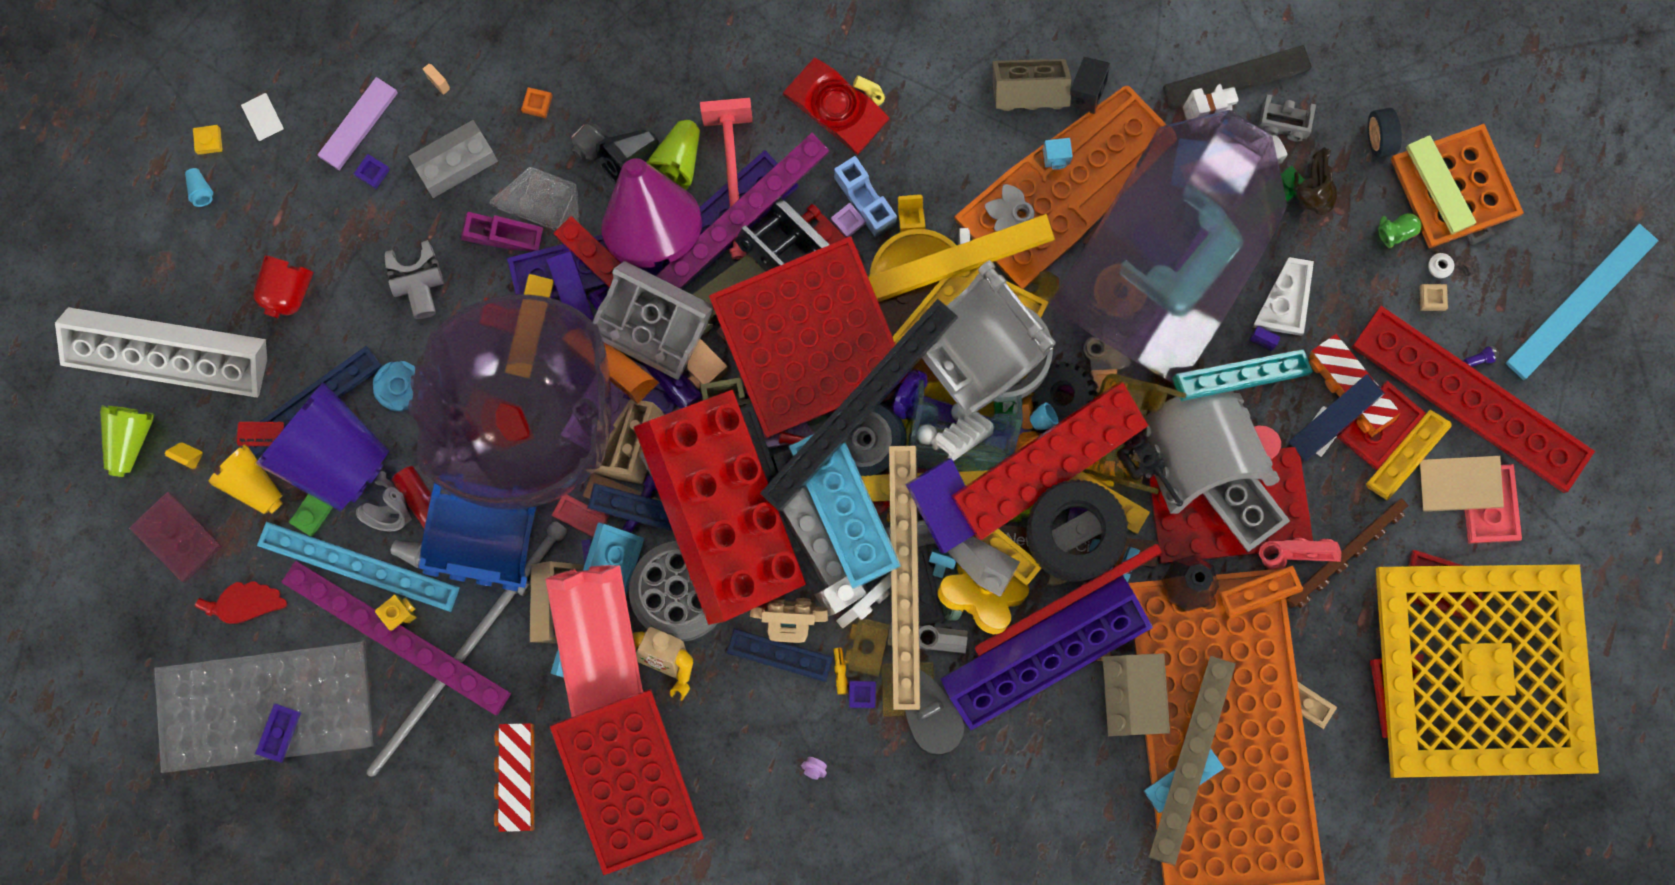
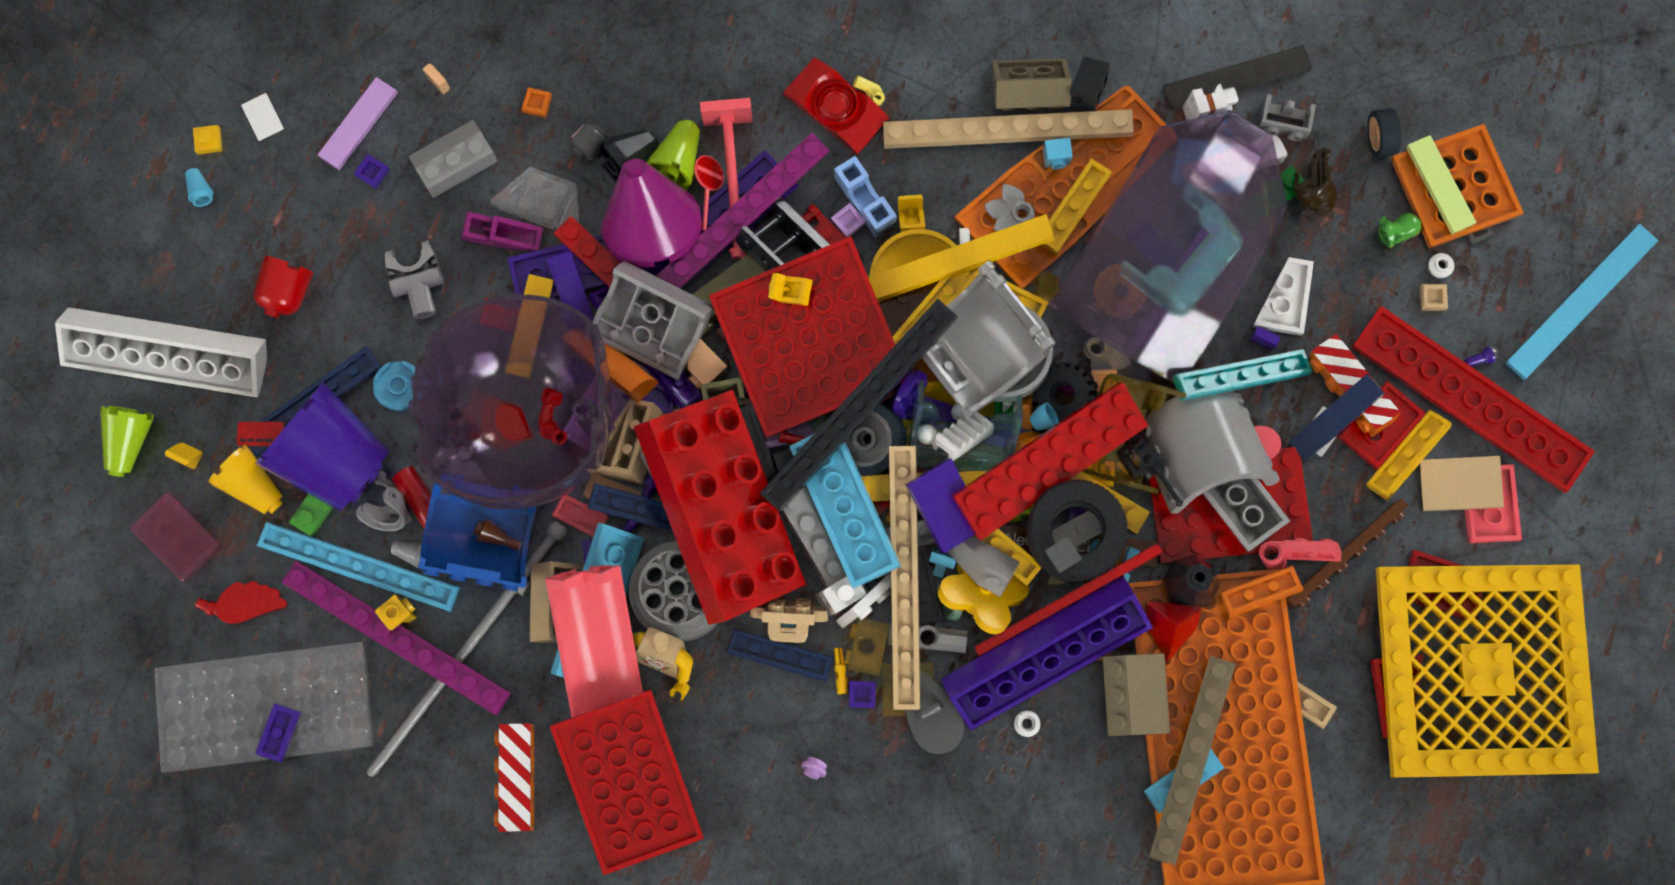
none -> reddish brown cone [473,518,521,551]
none -> red piece [538,387,567,445]
none -> piece [694,155,724,232]
none -> yellow bracket [768,273,813,306]
none -> tan plate [883,109,1134,149]
none -> white plate [1014,711,1040,737]
none -> yellow plate [1042,158,1112,254]
none -> dark grey tile [1045,537,1082,574]
none -> red slope [1146,601,1201,662]

